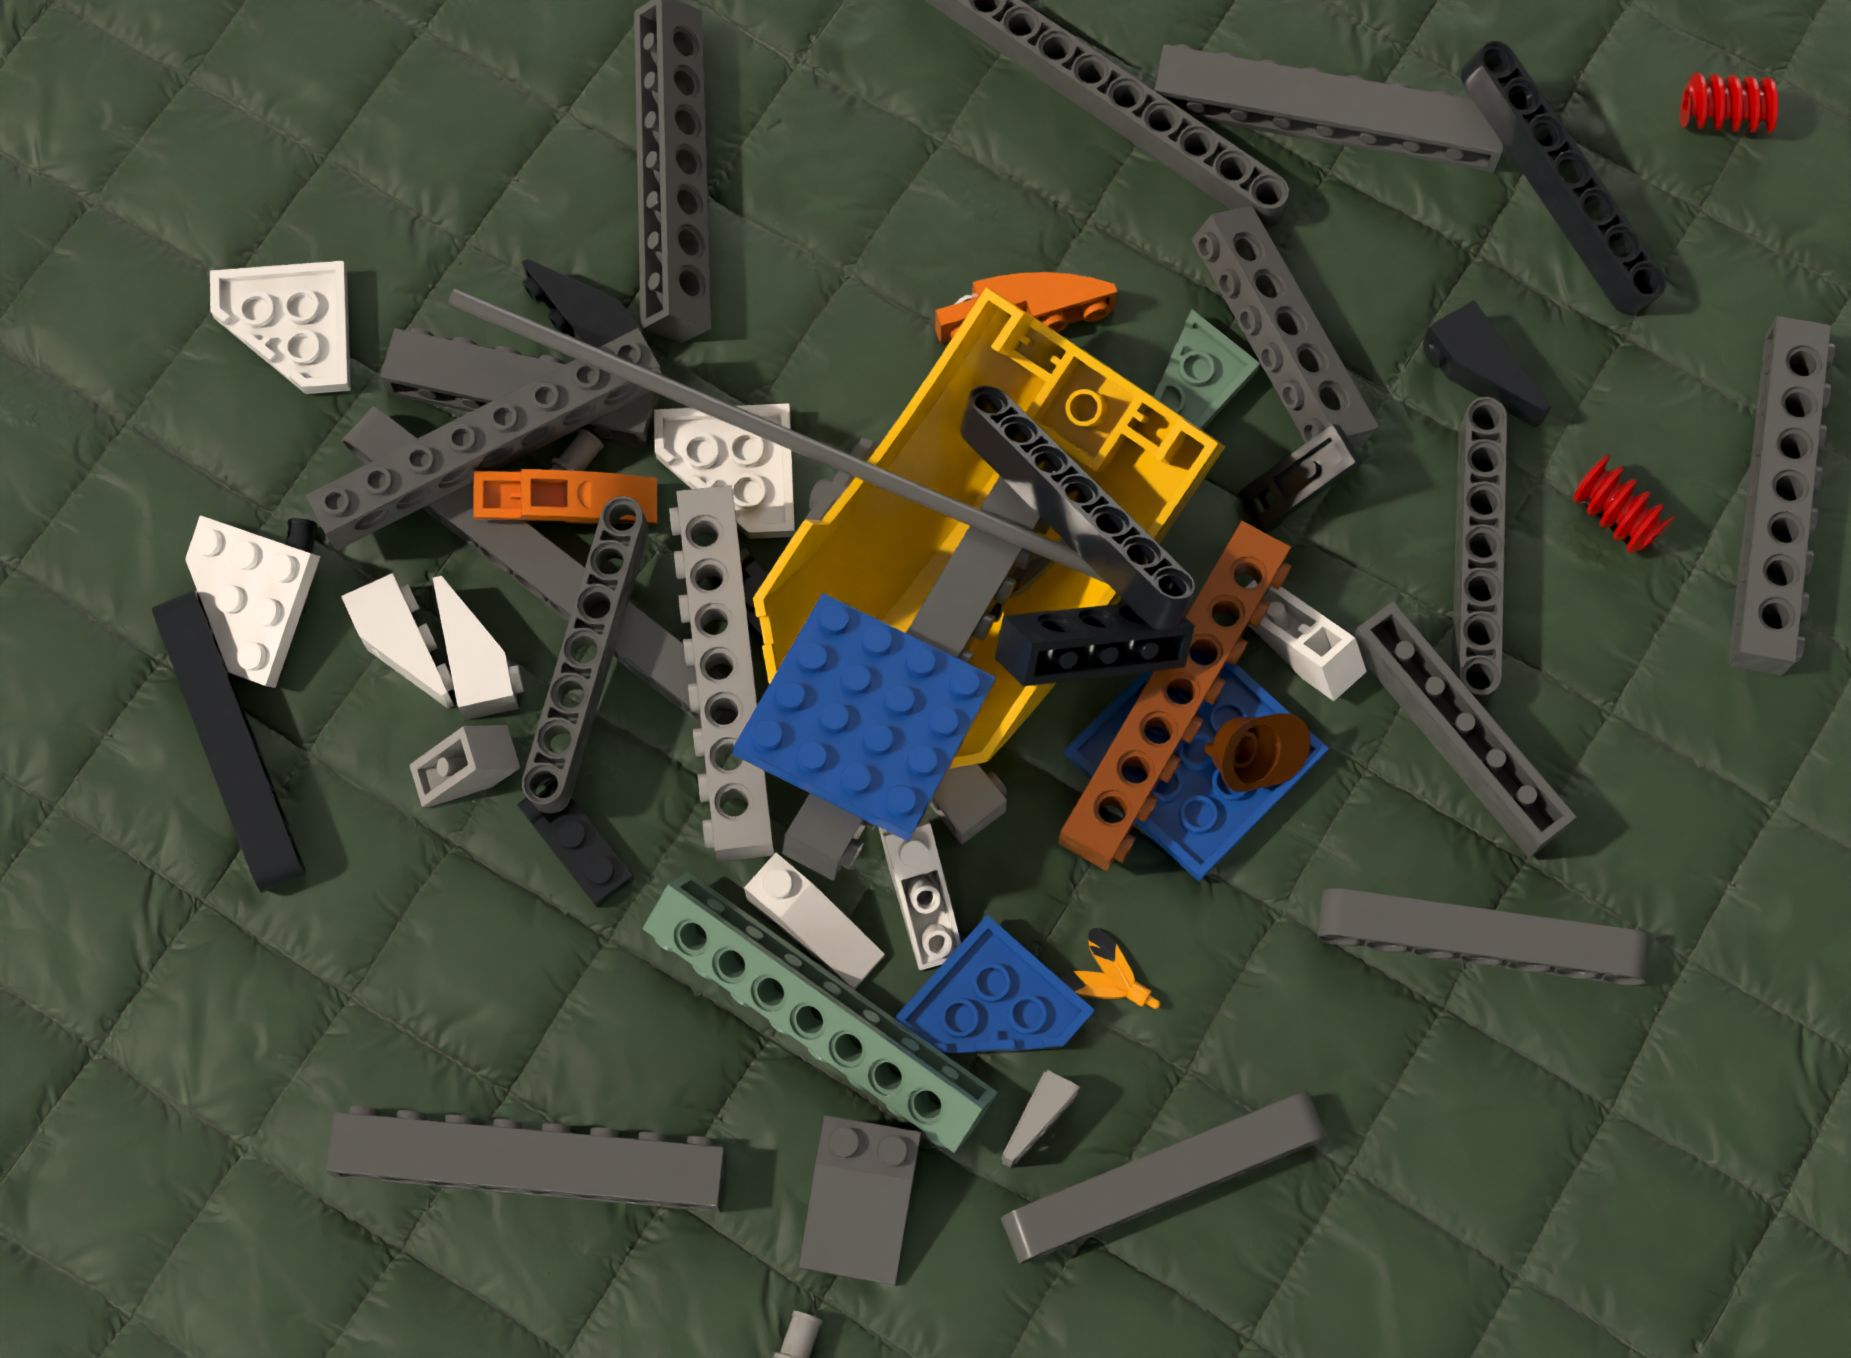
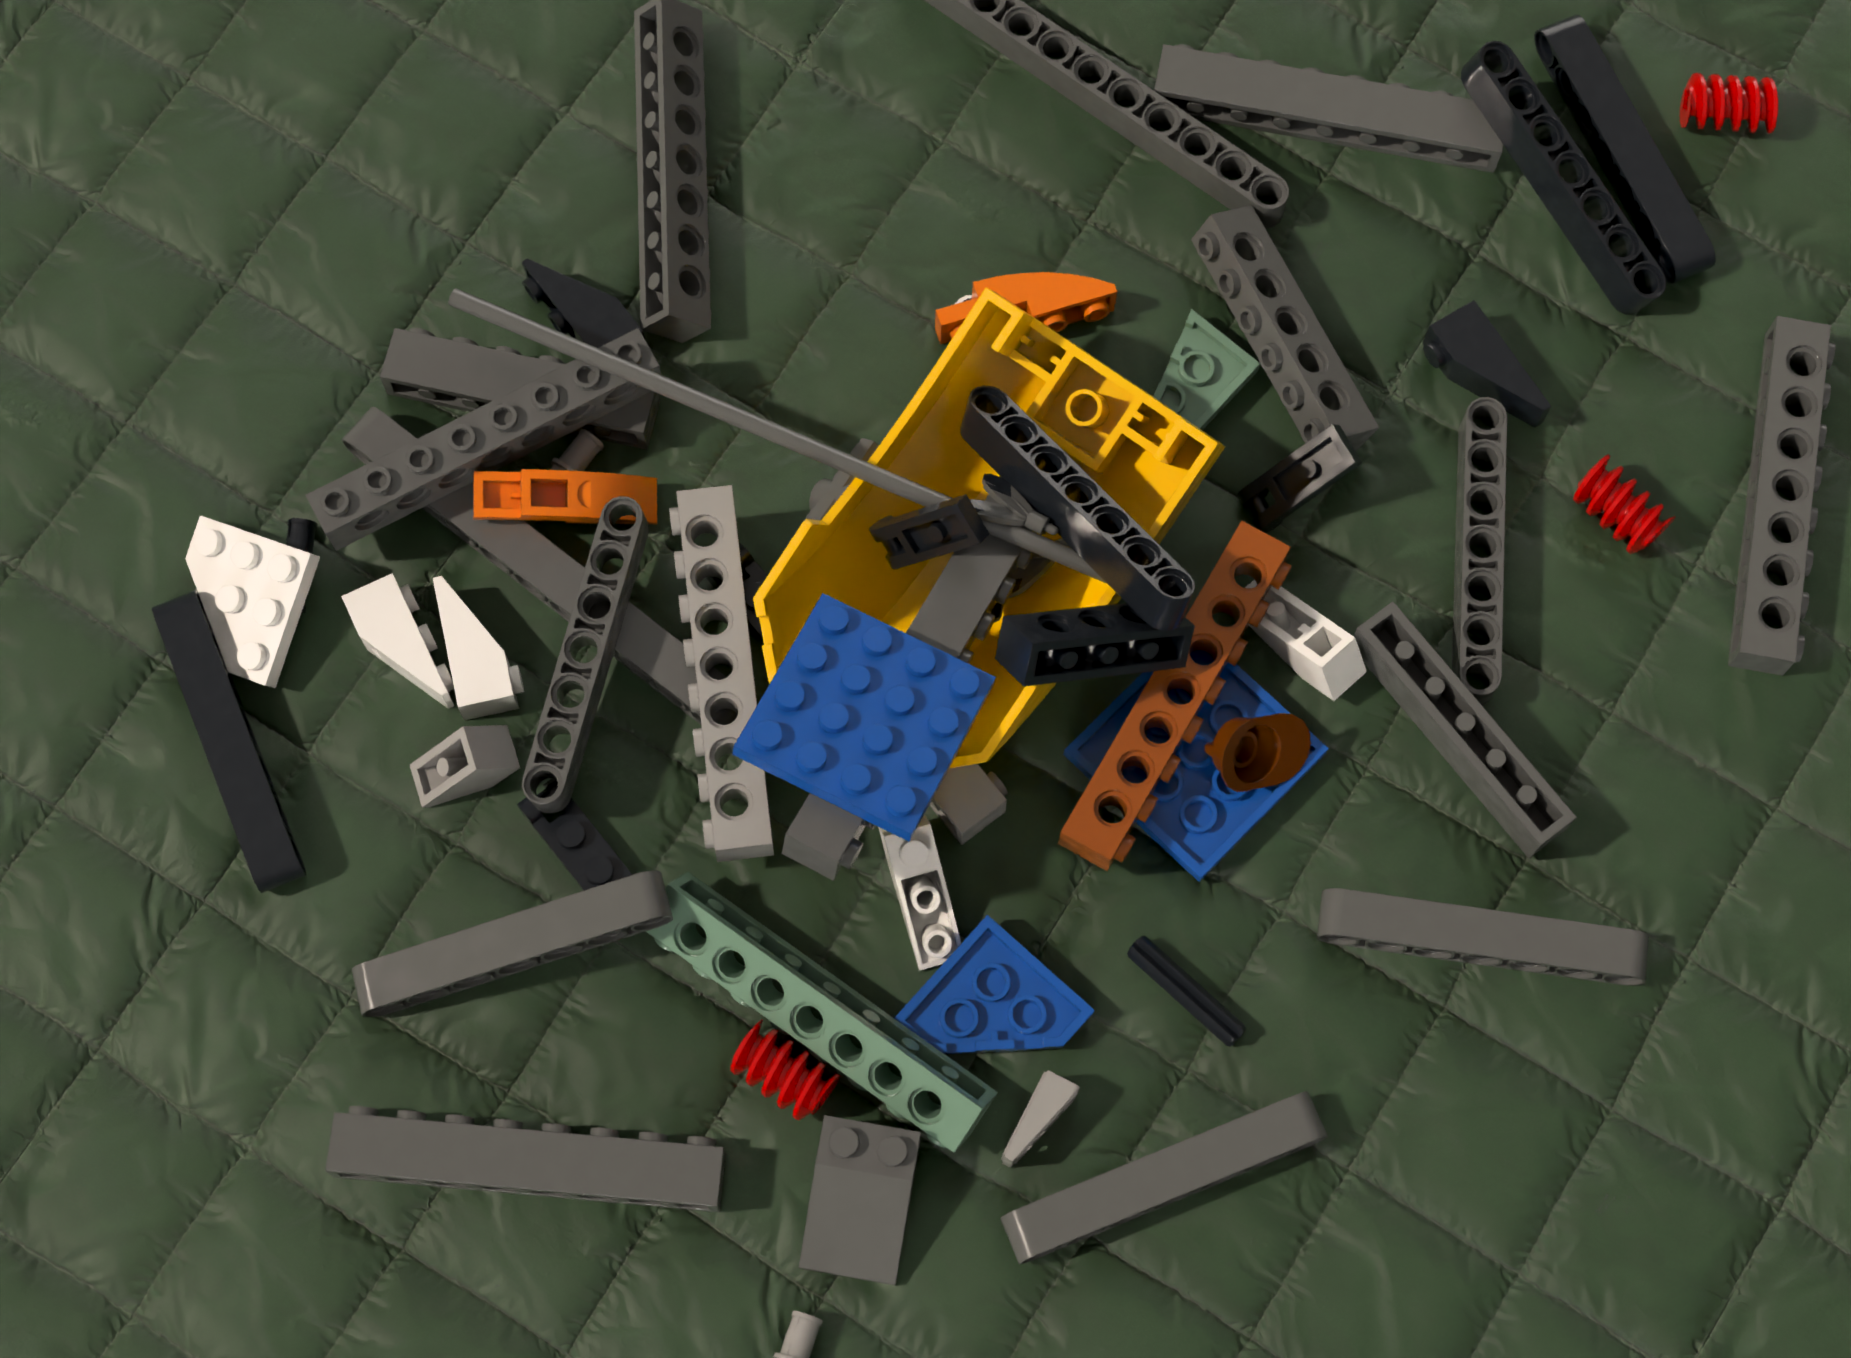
white plate [210,261,351,394] -> none
white plate [654,403,795,539] -> none
white slope [744,853,885,990] -> none
light orange piece [1059,928,1160,1009] -> none
none -> dark grey beam [352,871,673,1018]
none -> red piece [730,1019,841,1121]
none -> black plate [869,494,990,570]
none -> dark grey piece [969,474,1059,535]
none -> black axle [1127,936,1246,1047]
none -> black beam [1534,15,1716,284]

